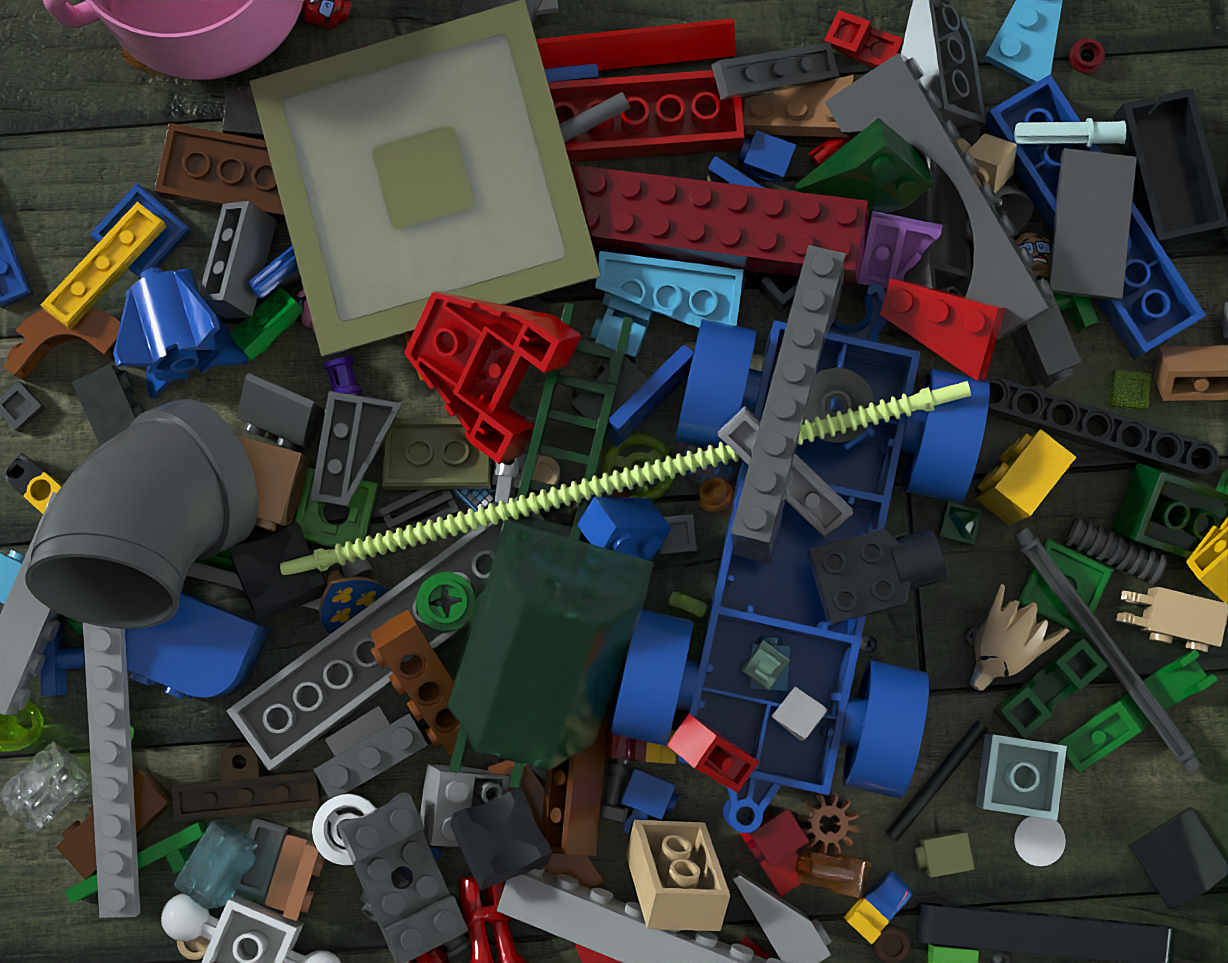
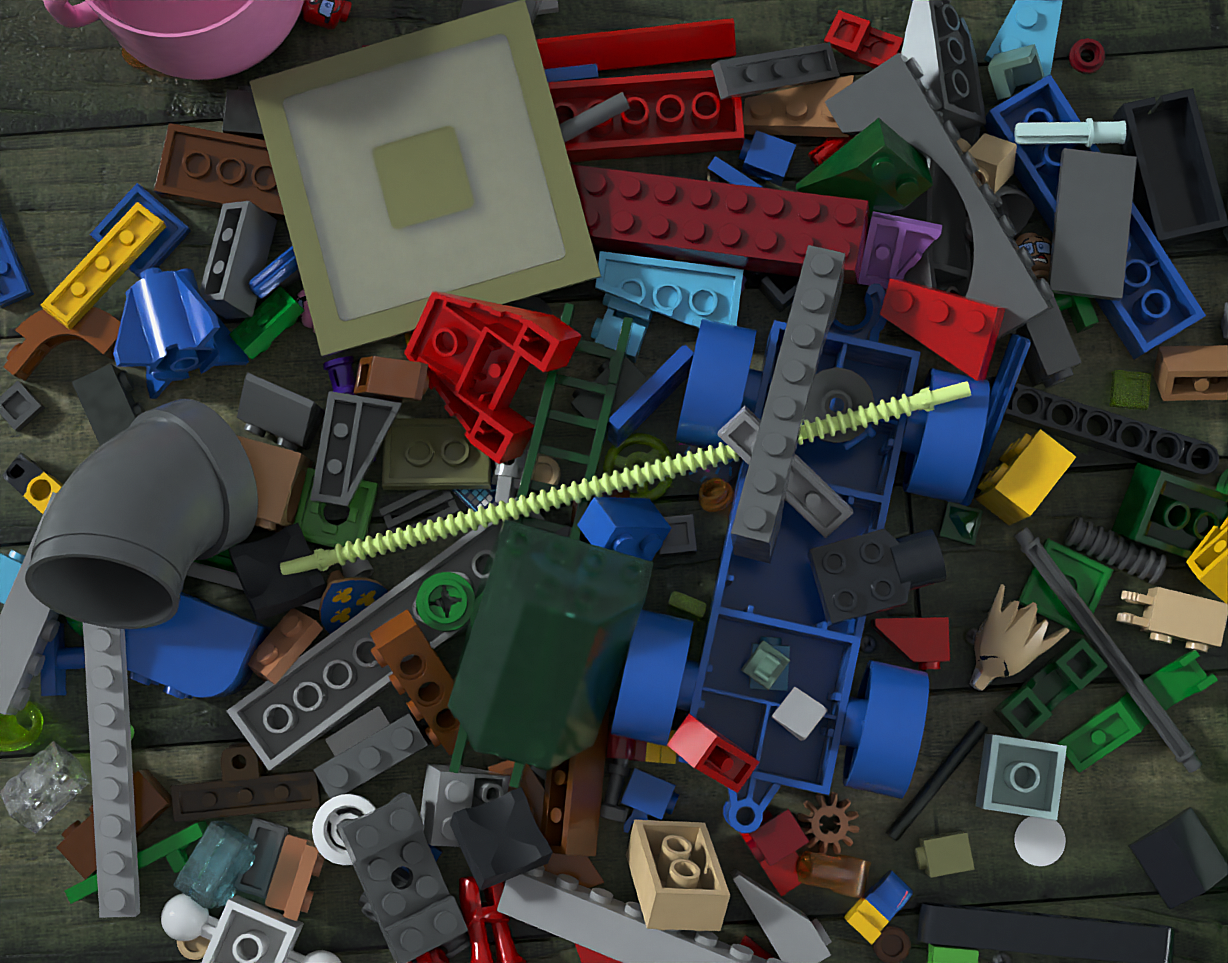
none -> nougat bracket [247,608,323,685]
none -> reddish brown slope [353,356,429,403]
none -> red slope [871,617,950,670]
none -> blue axle [960,334,1030,506]
none -> sand green panel [988,44,1044,100]

